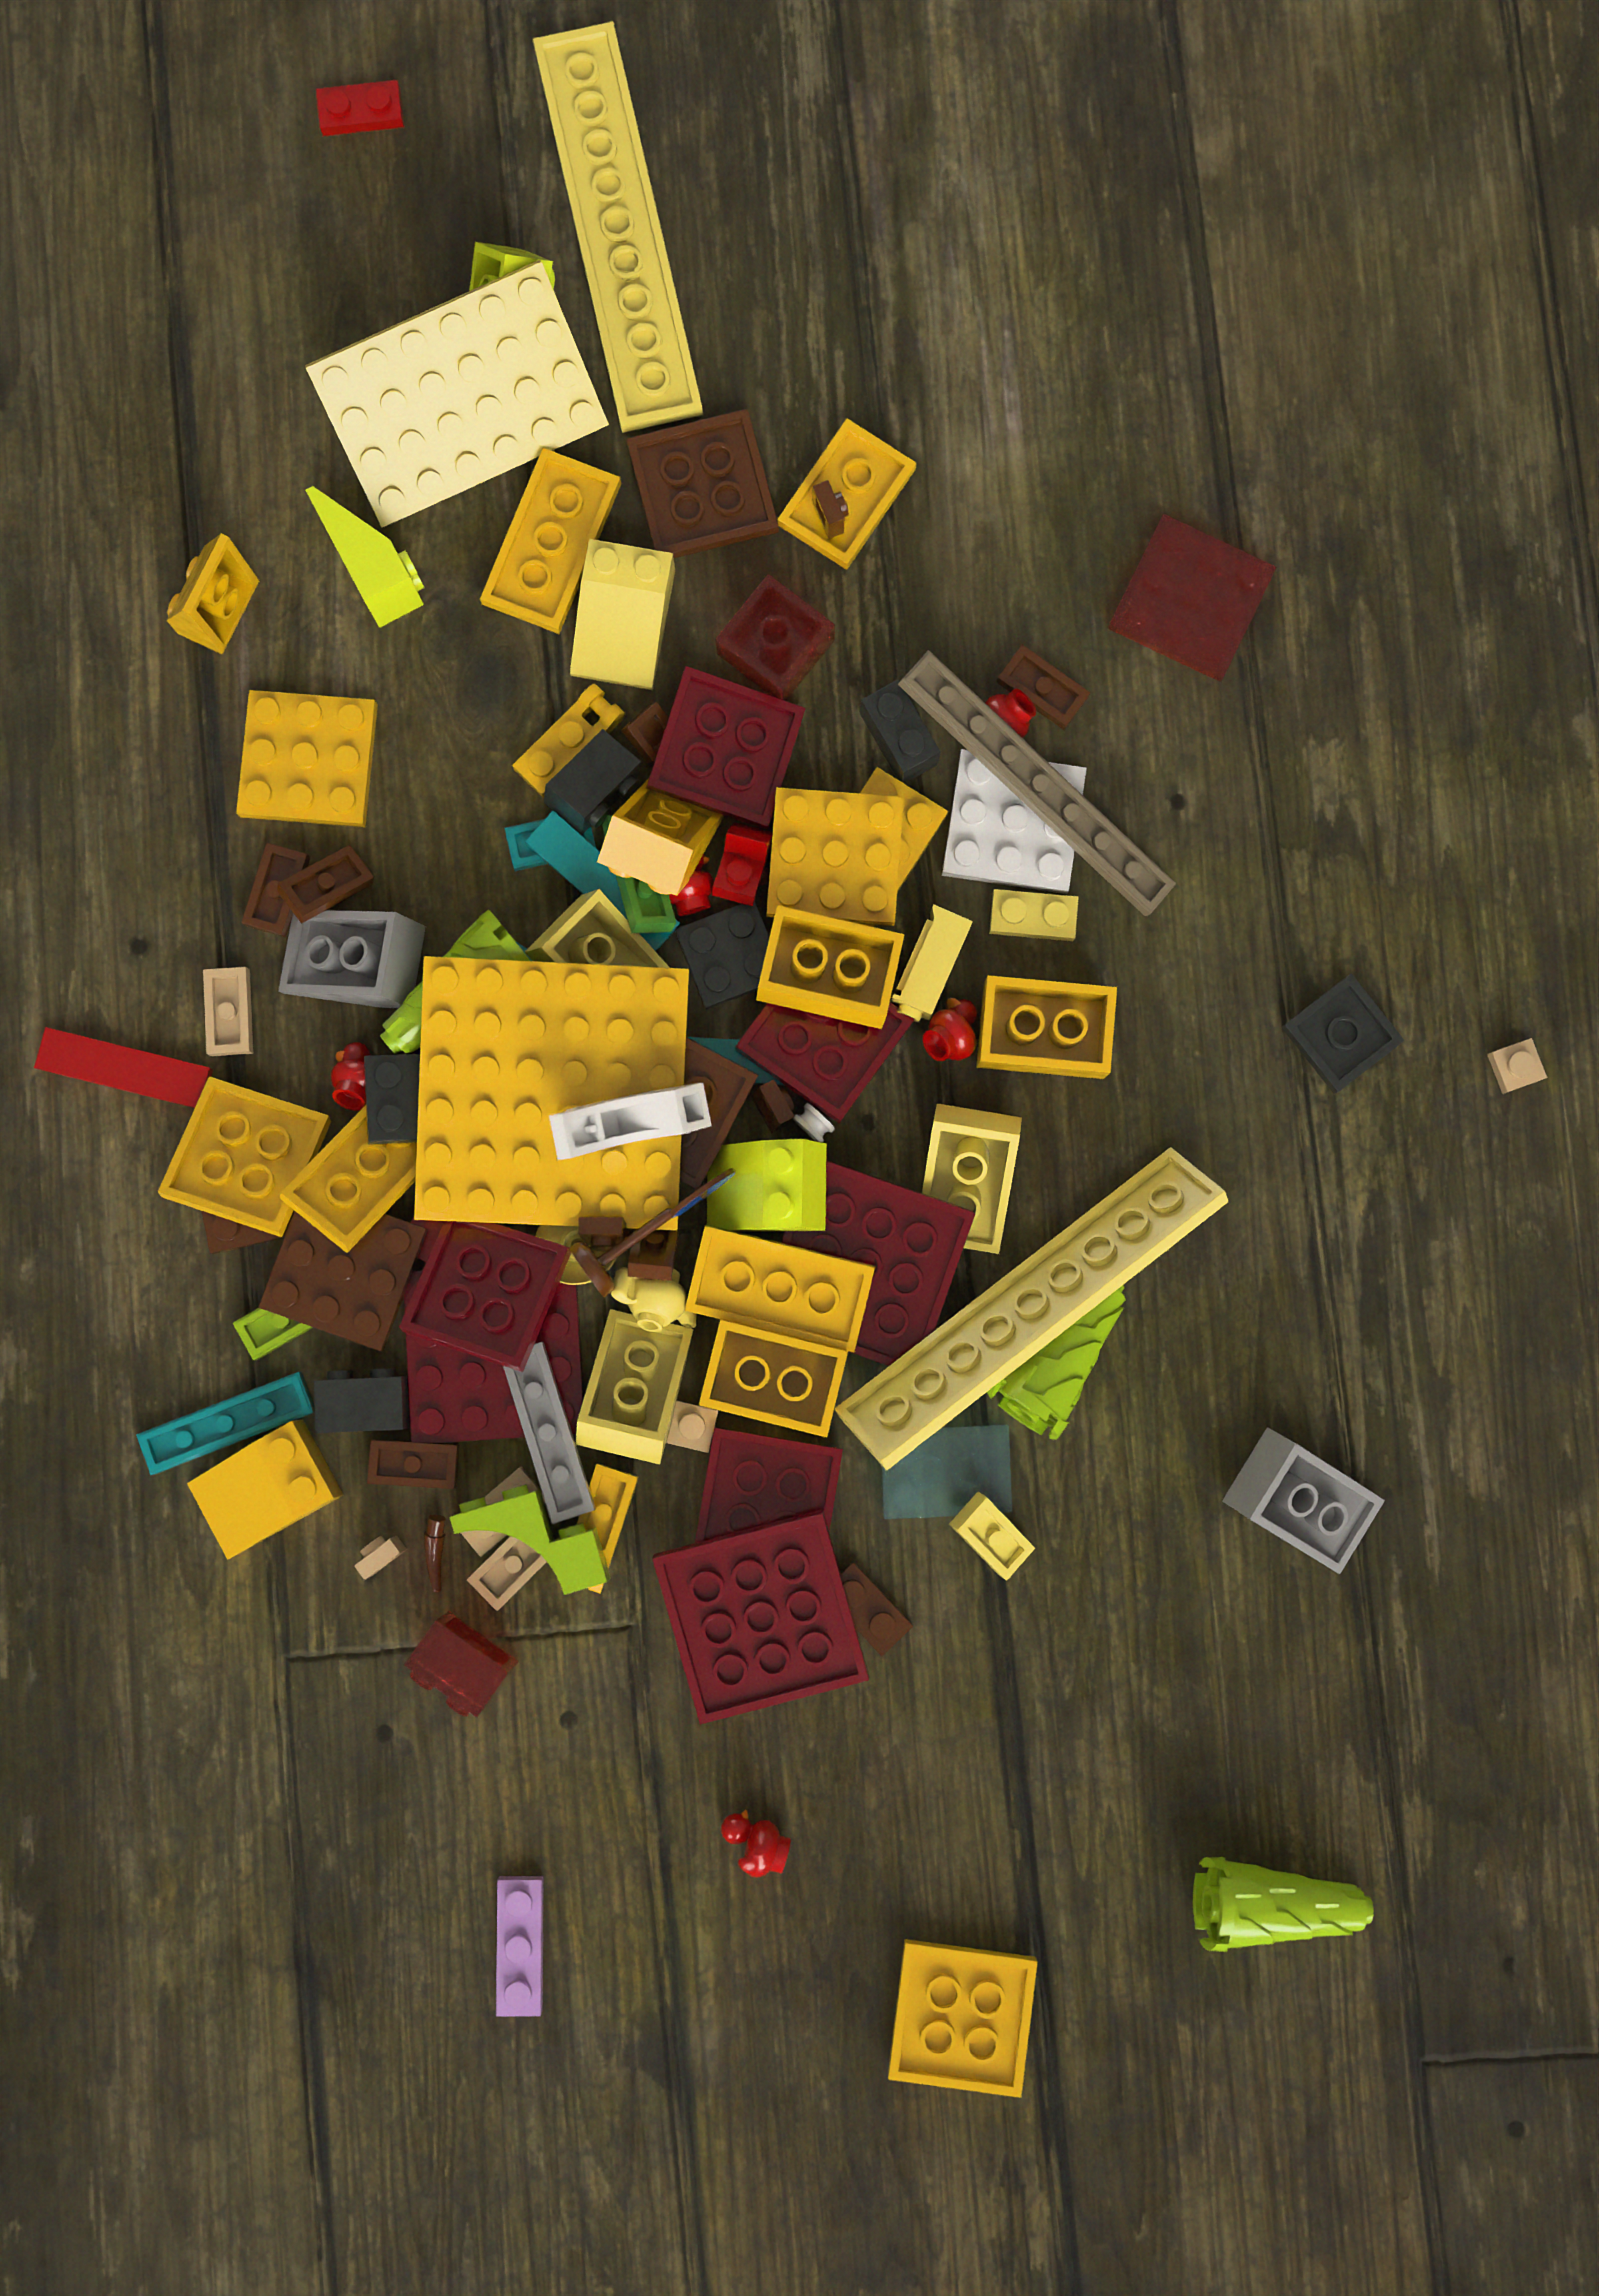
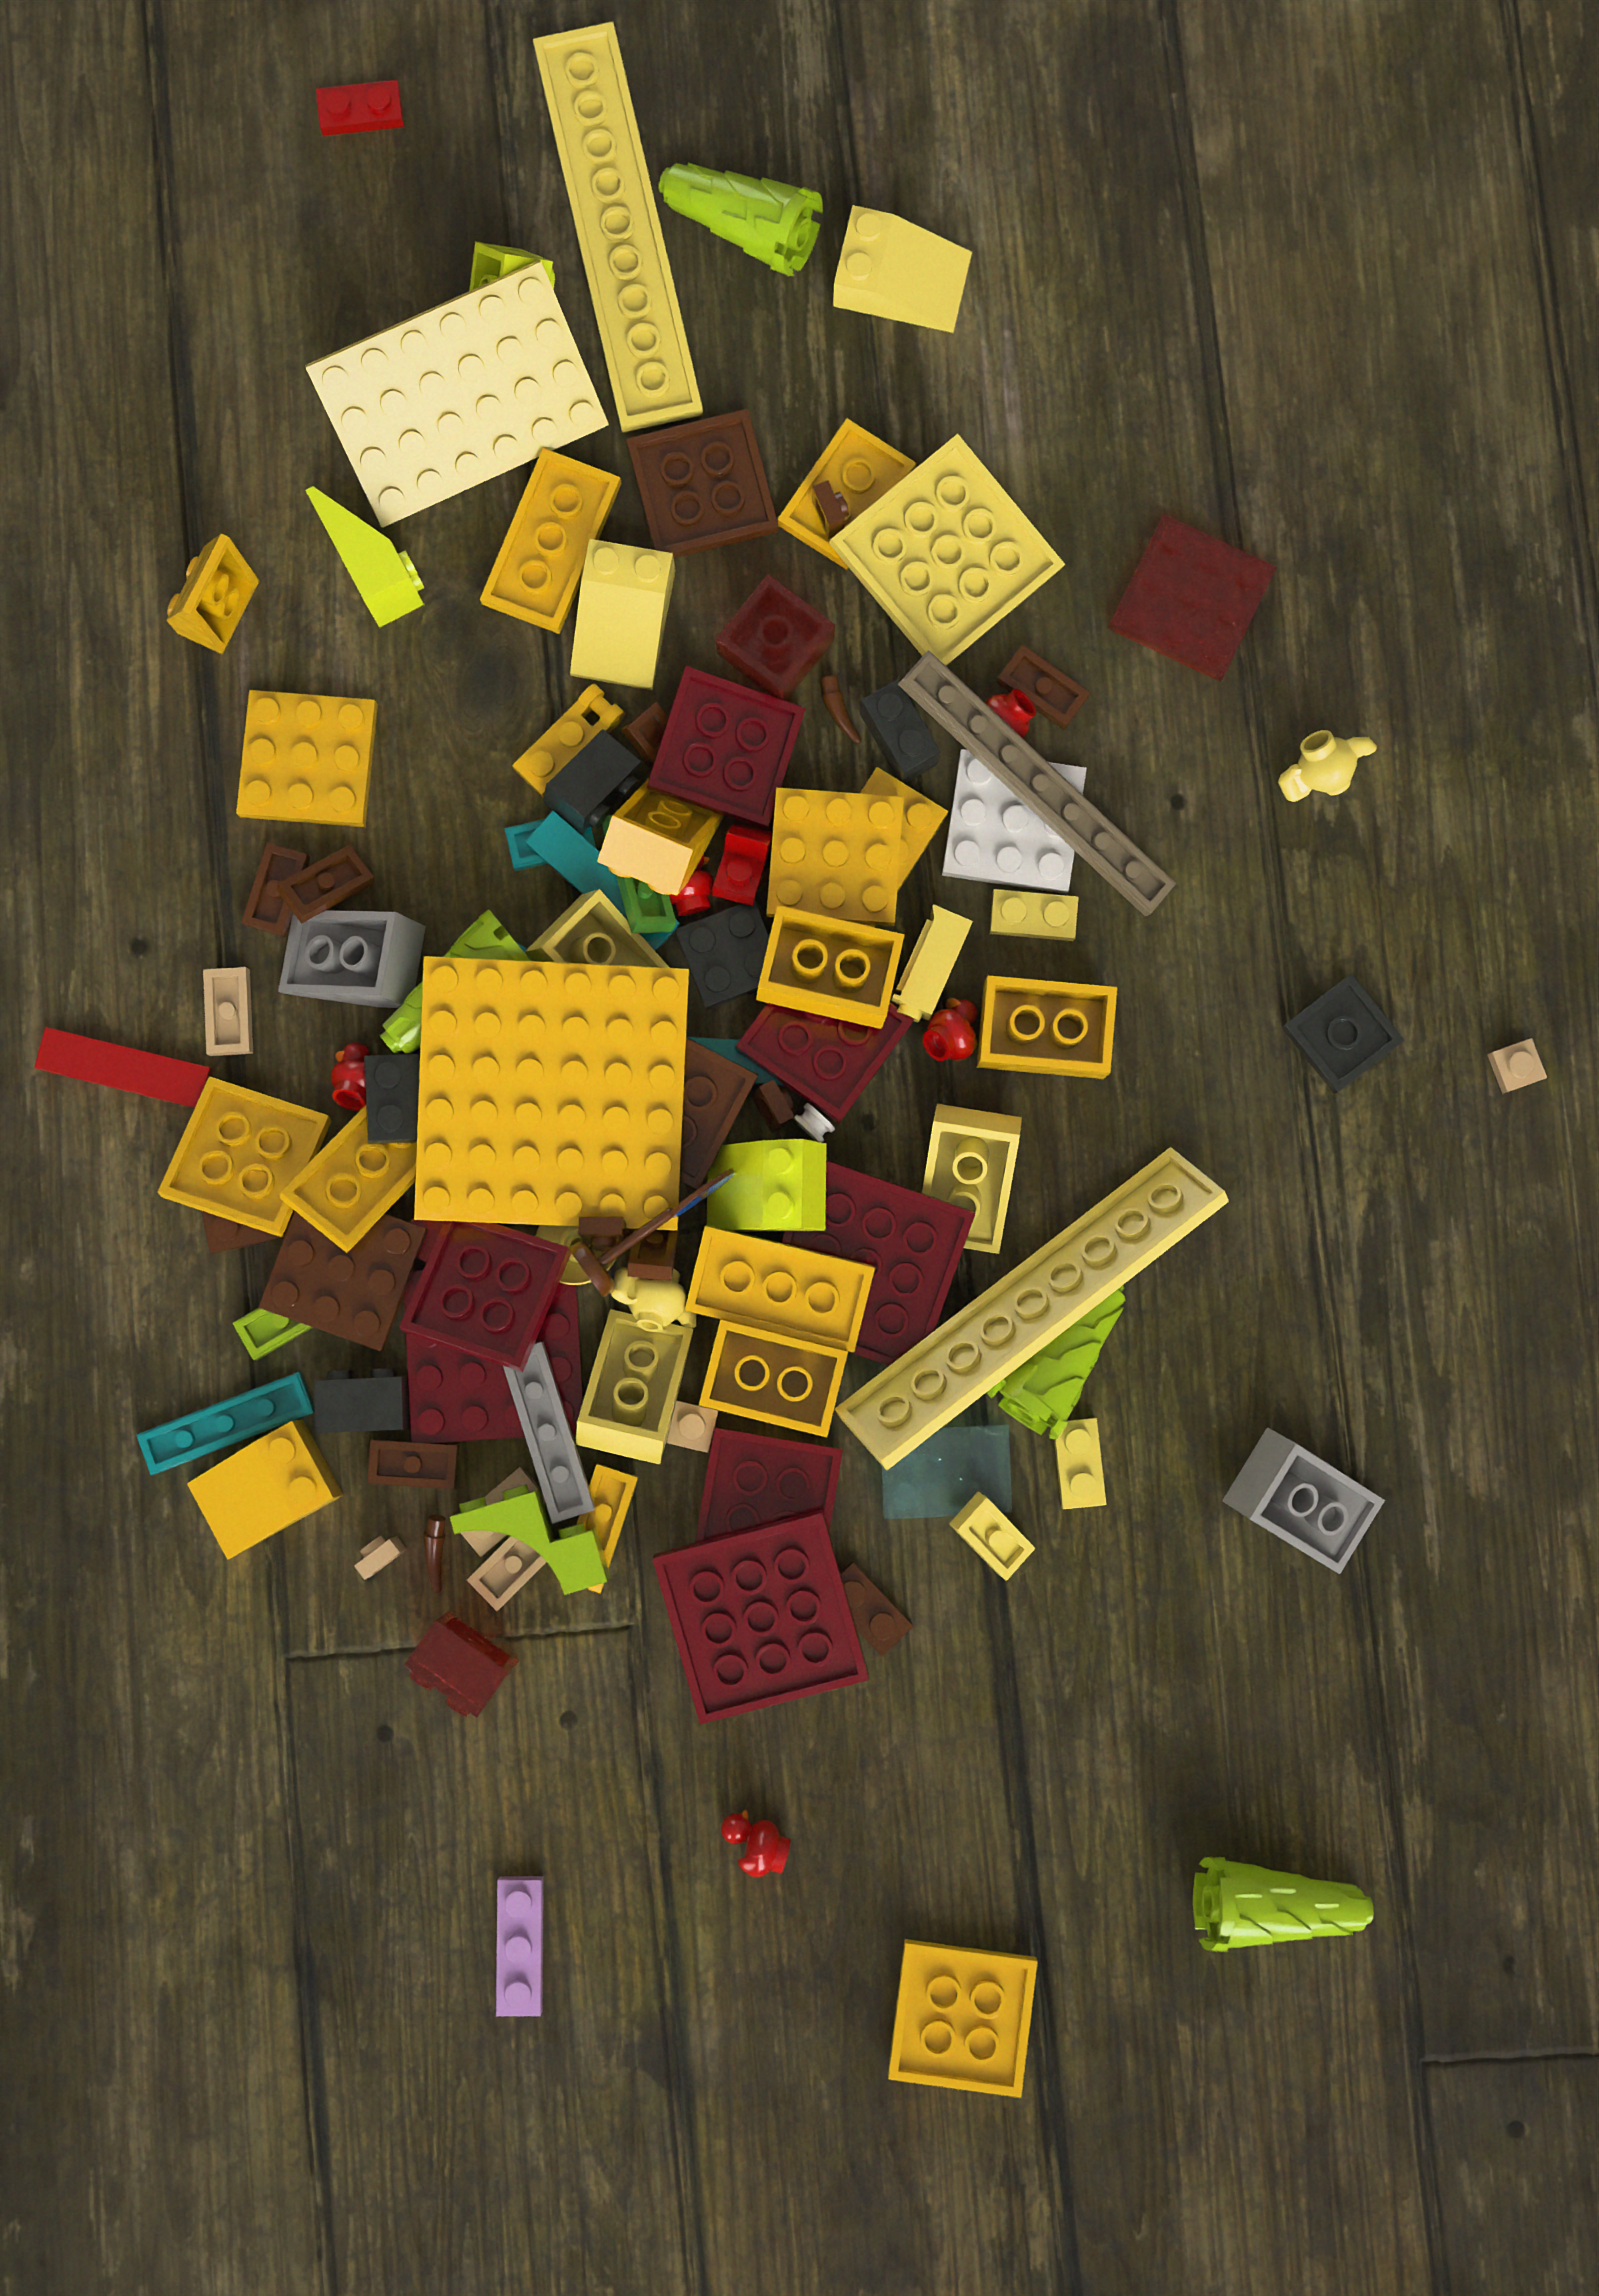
white arch [549,1082,712,1160] -> none
none -> lime cone [659,162,823,276]
none -> reddish brown helmet [821,675,862,745]
none -> light yellow plate [829,433,1065,666]
none -> light yellow slope [833,205,972,333]
none -> light yellow plate [1054,1418,1106,1509]
none -> light yellow piece [1278,730,1377,802]

